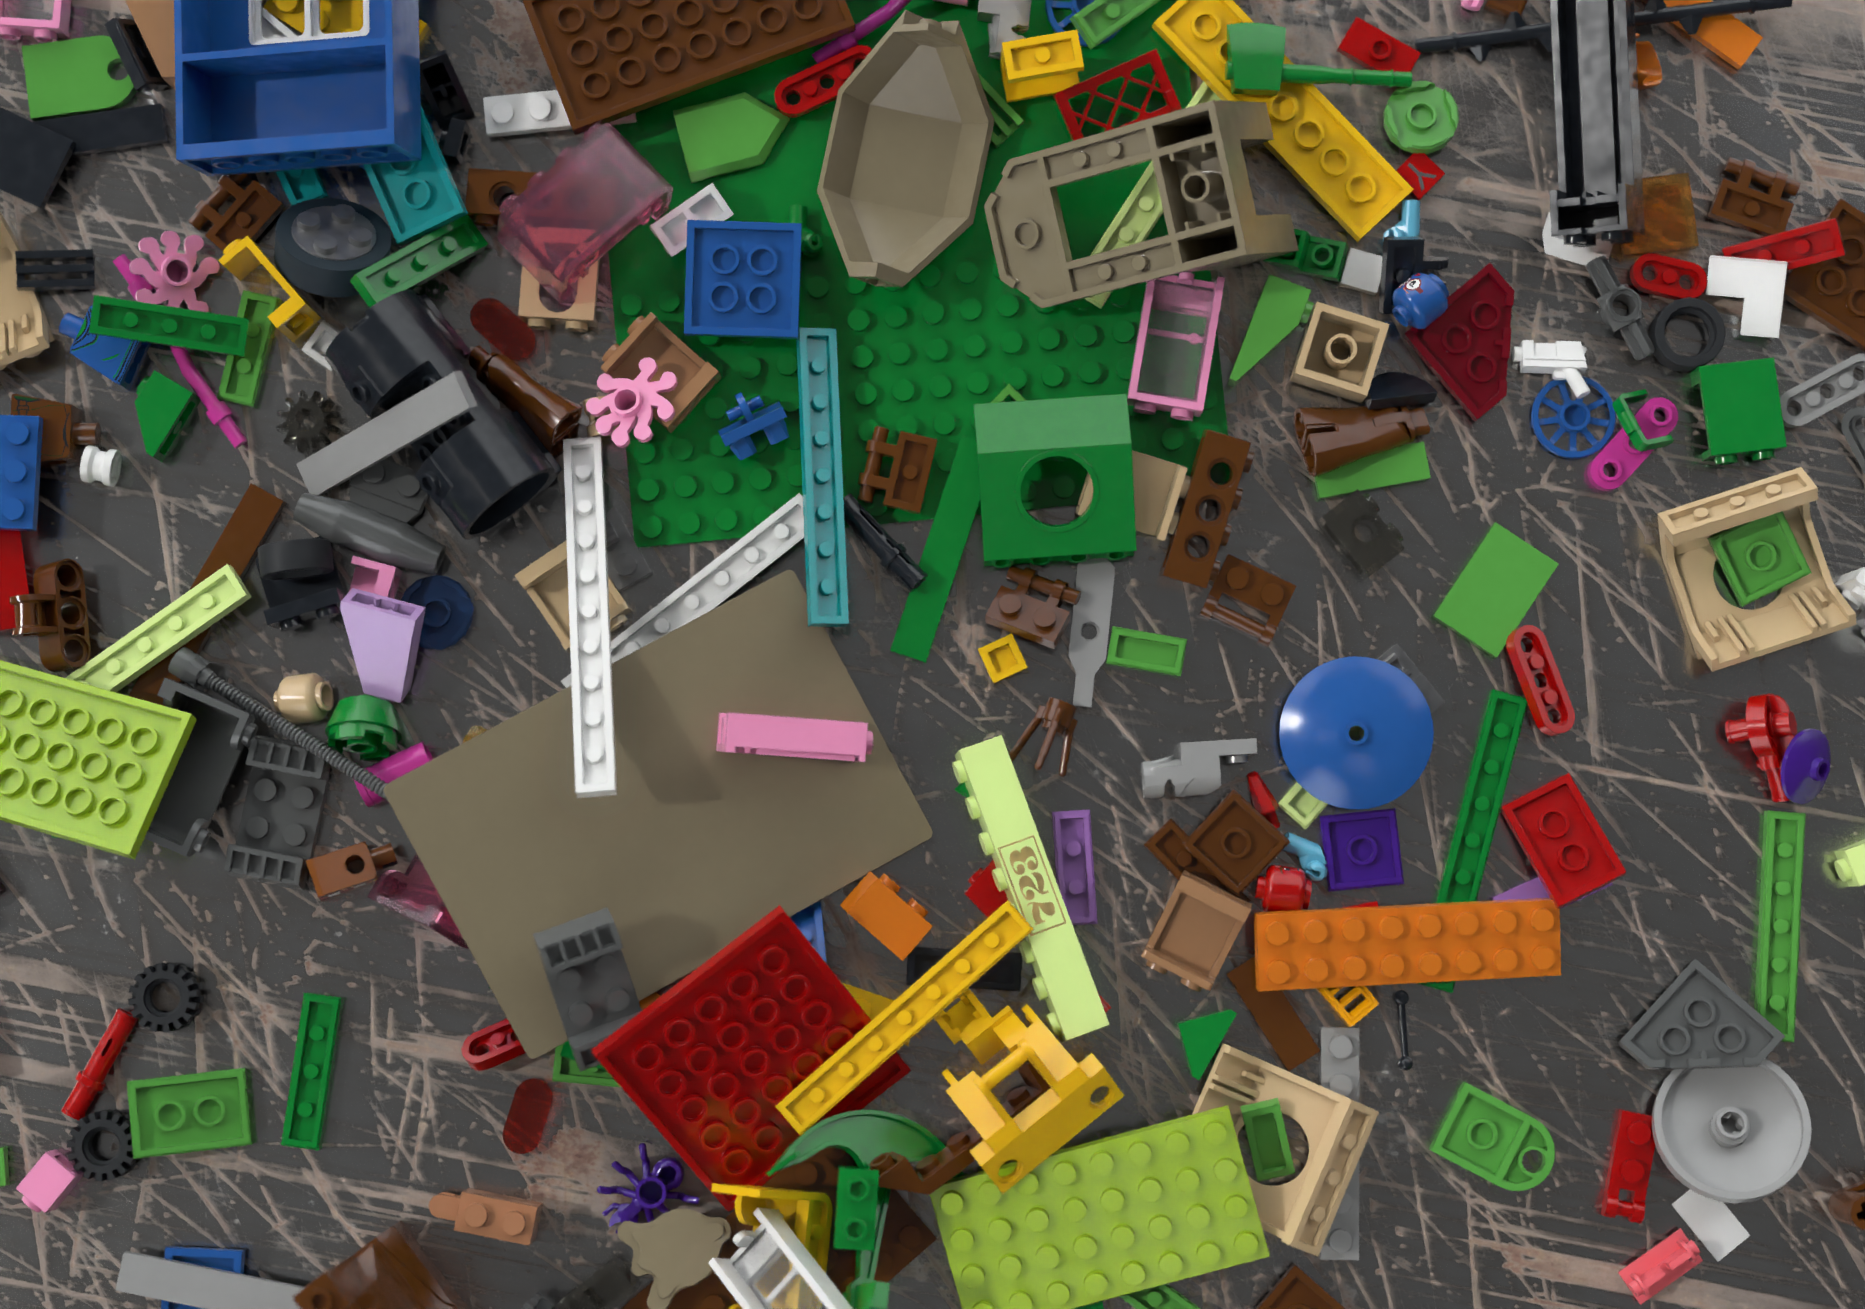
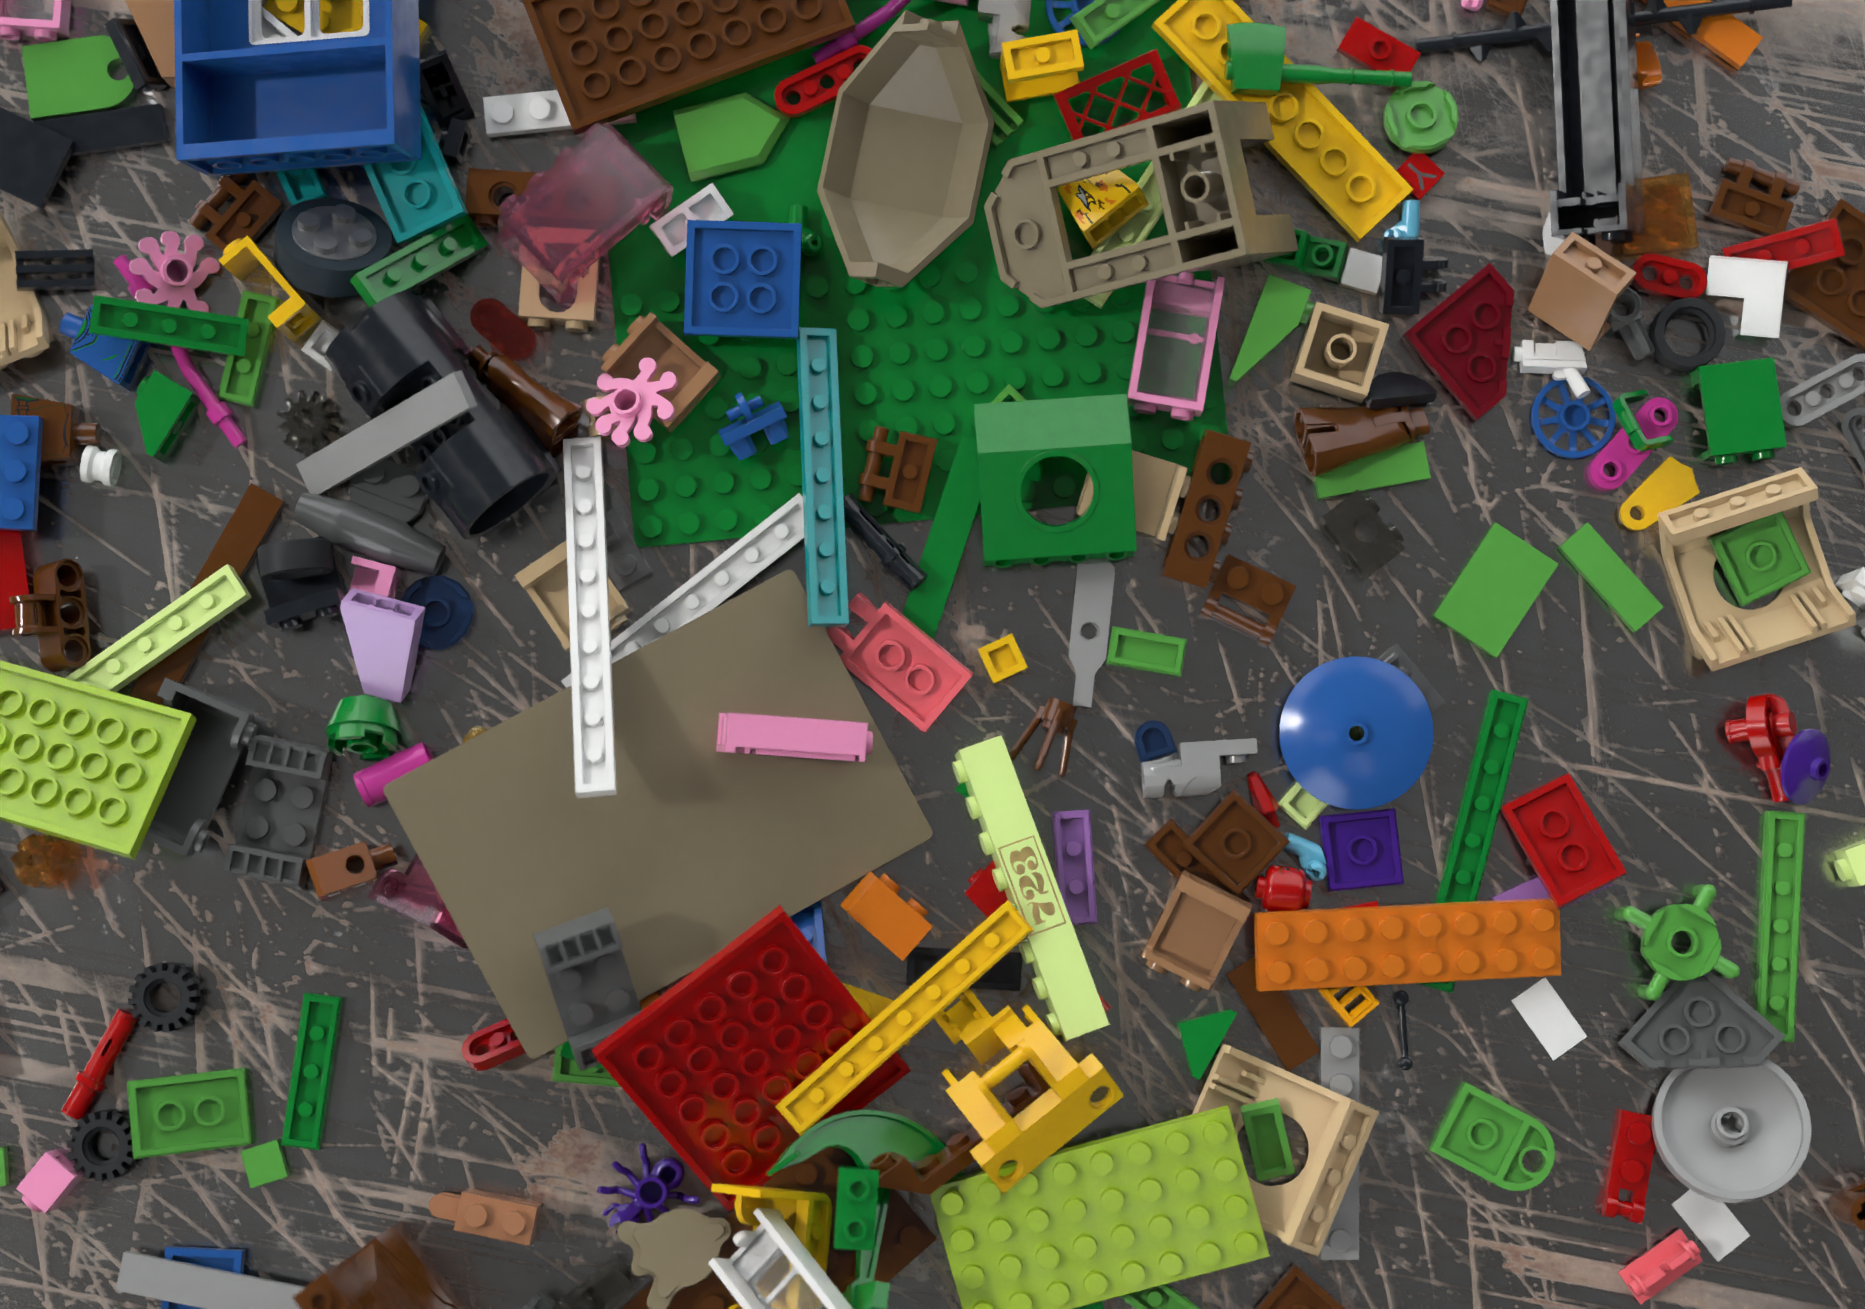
dark grey hose [168,647,389,802] -> none
tan head [273,673,334,724] -> none
clear red tile [503,1078,554,1154] -> none
reddish brown plate [985,565,1081,650] -> none
blue head [1392,273,1449,329] -> none
red plate [1506,625,1575,736] -> none
none -> clear orange brick [10,833,76,889]
none -> bright green tile [240,1139,290,1188]
none -> coral tile [826,592,974,733]
none -> yellow torso [1057,170,1149,249]
none -> dark blue tile [1134,720,1177,764]
none -> white sticker [1511,977,1587,1061]
none -> medium nougat panel [1528,231,1636,351]
none -> bright green tile [1557,522,1663,633]
none -> bright green plate [1614,884,1740,1001]
none -> yellow piece [1619,456,1700,531]

